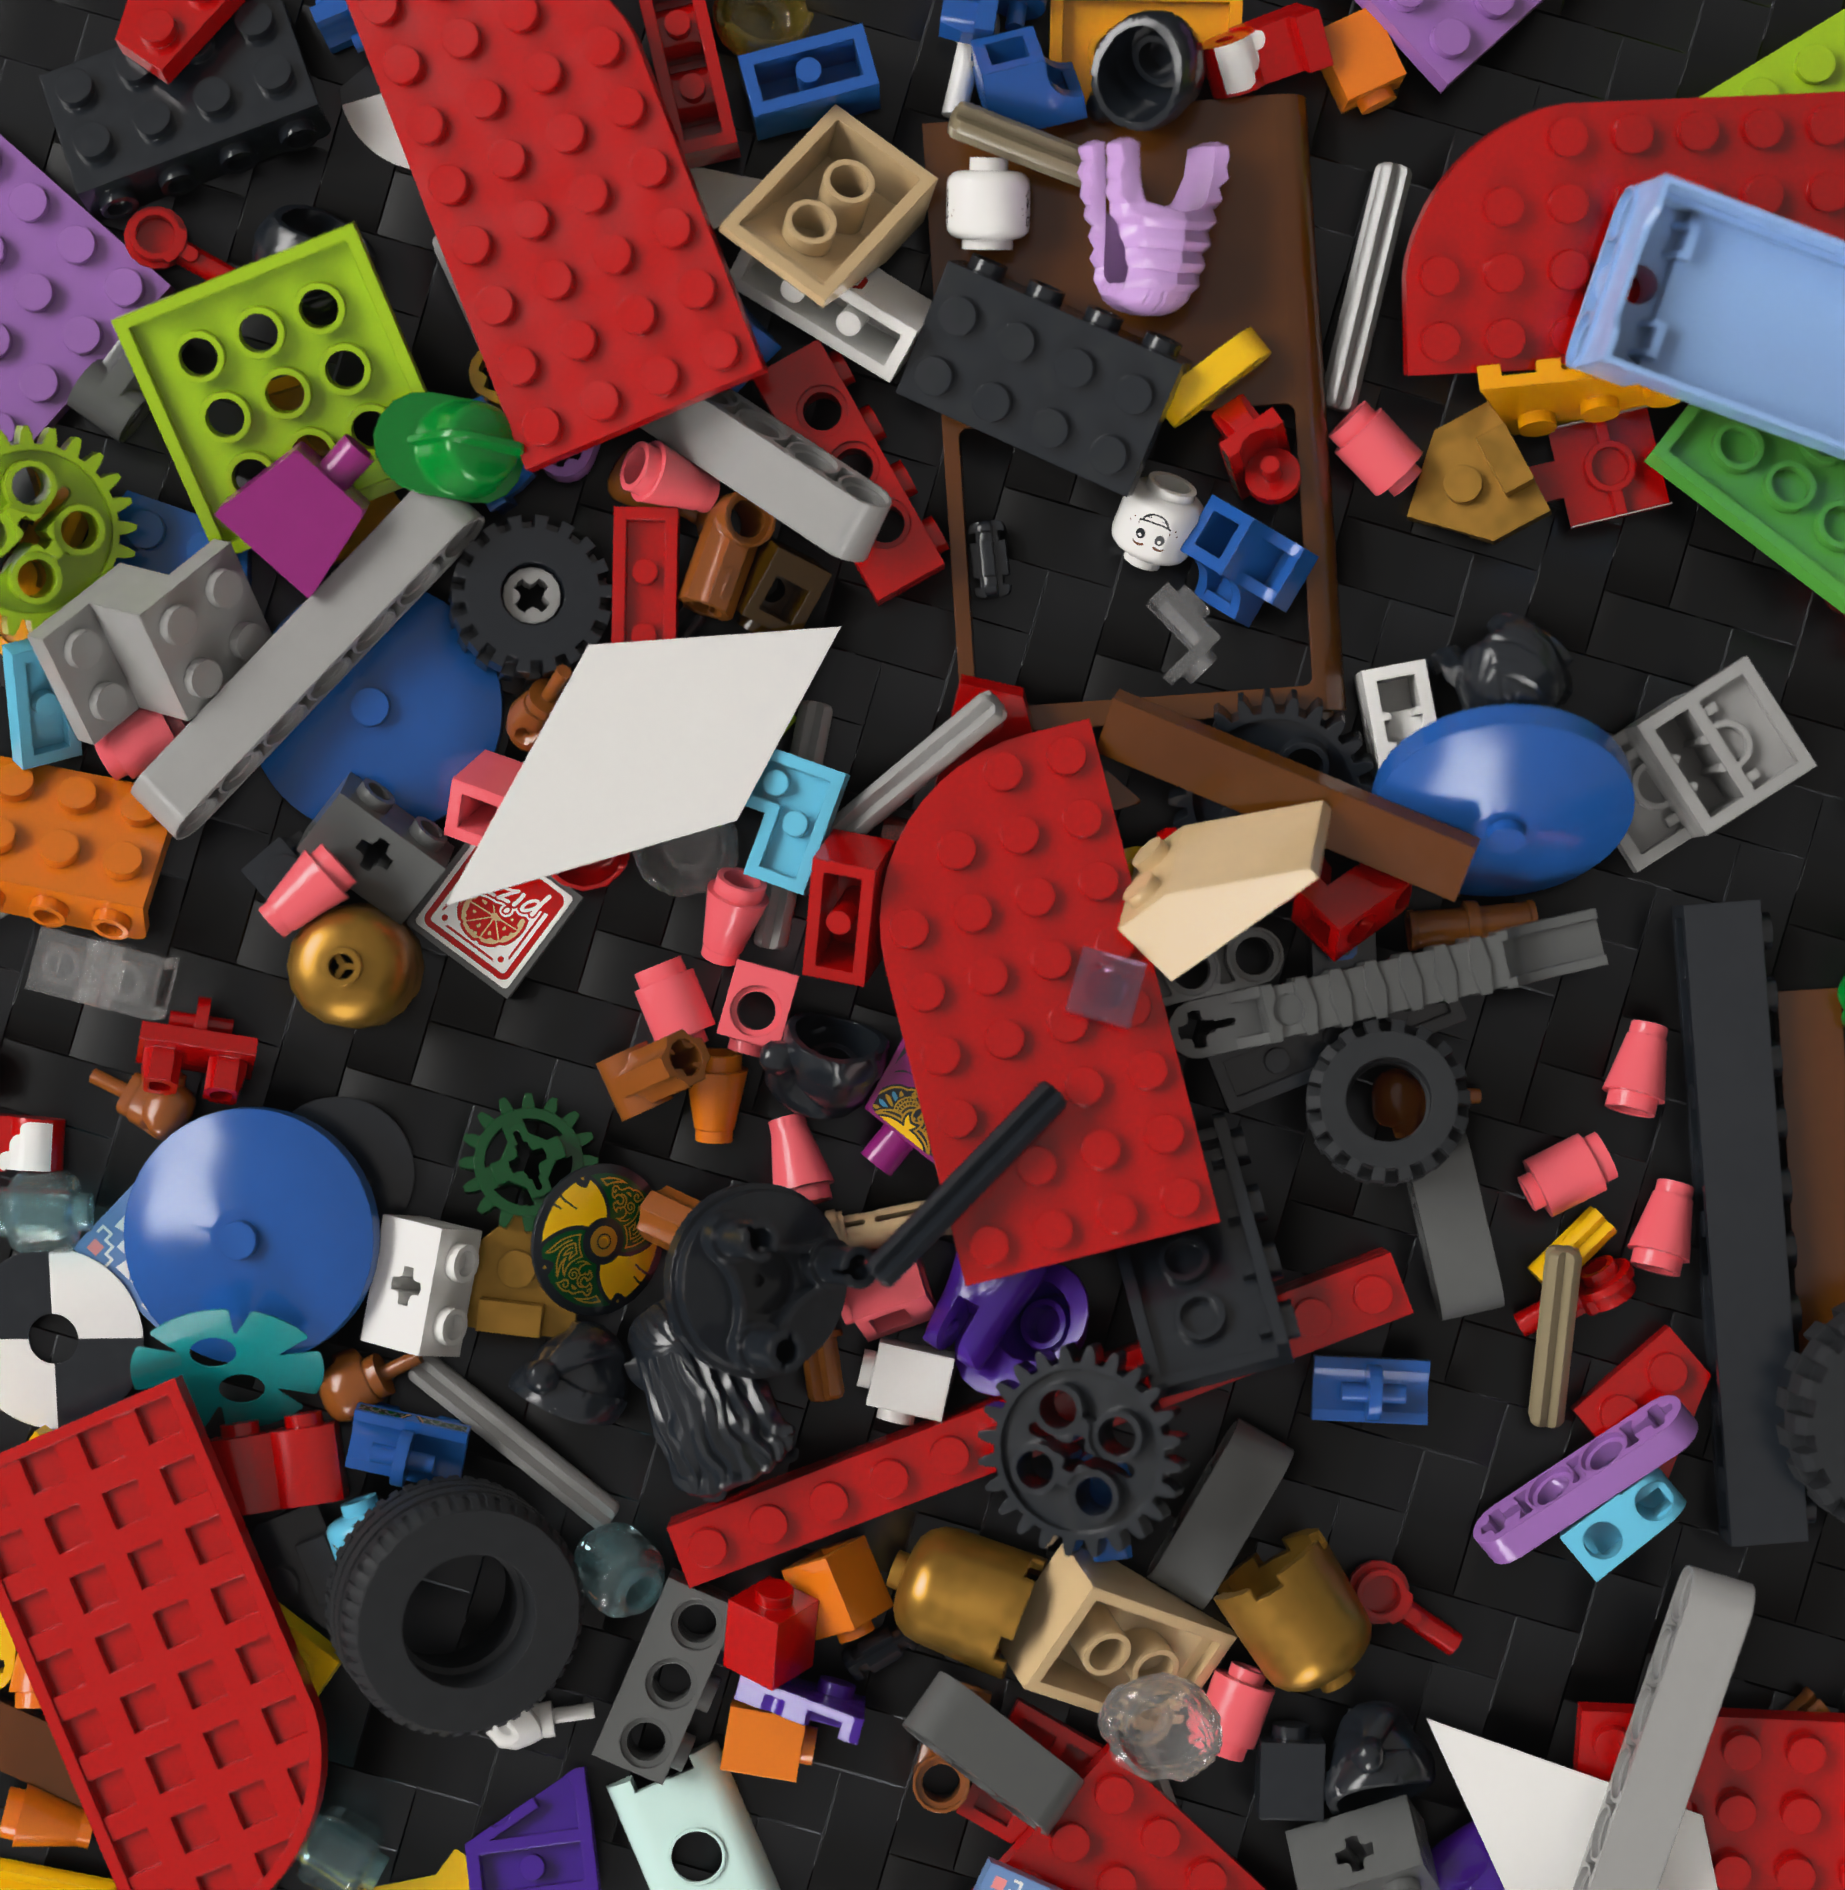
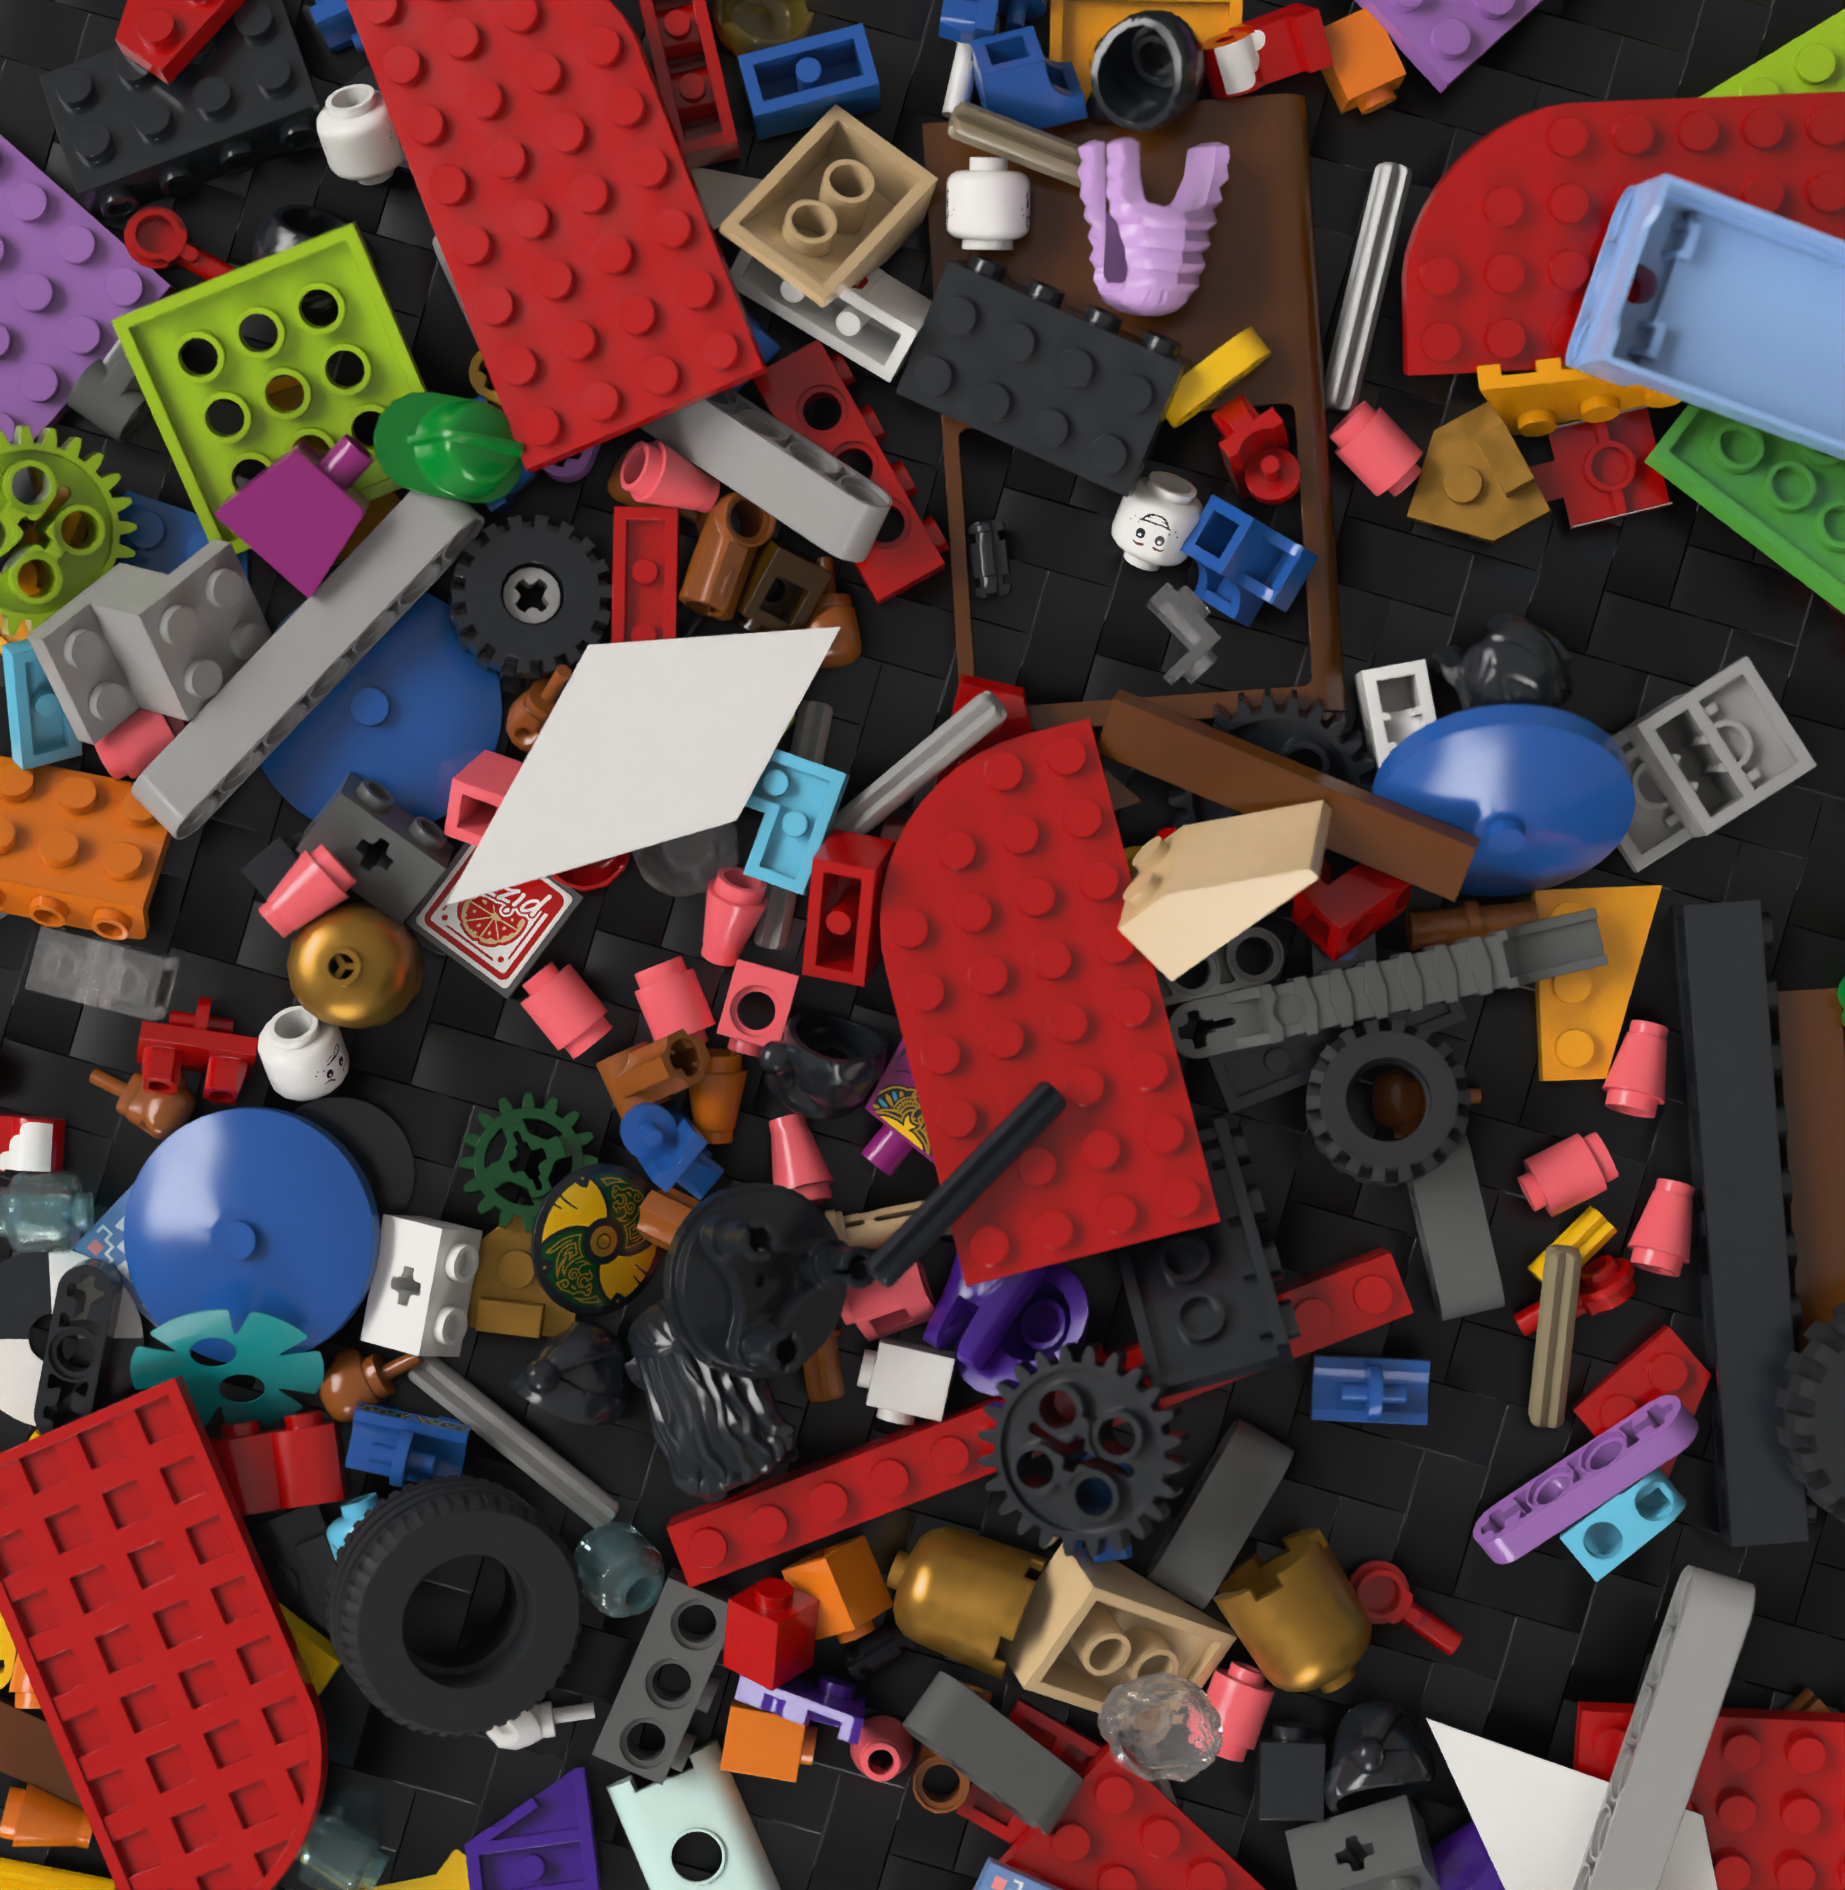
plate [1065,946,1147,1029] -> none
none -> black beam [34,1258,123,1435]
none -> white head [258,1006,349,1101]
none -> white head [316,84,405,185]
none -> coral brick [520,962,613,1059]
none -> blue hips [620,1102,724,1200]
none -> dark orange piece [803,557,862,669]
none -> coral cone [850,1716,913,1782]
none -> light orange wing [1531,885,1662,1081]

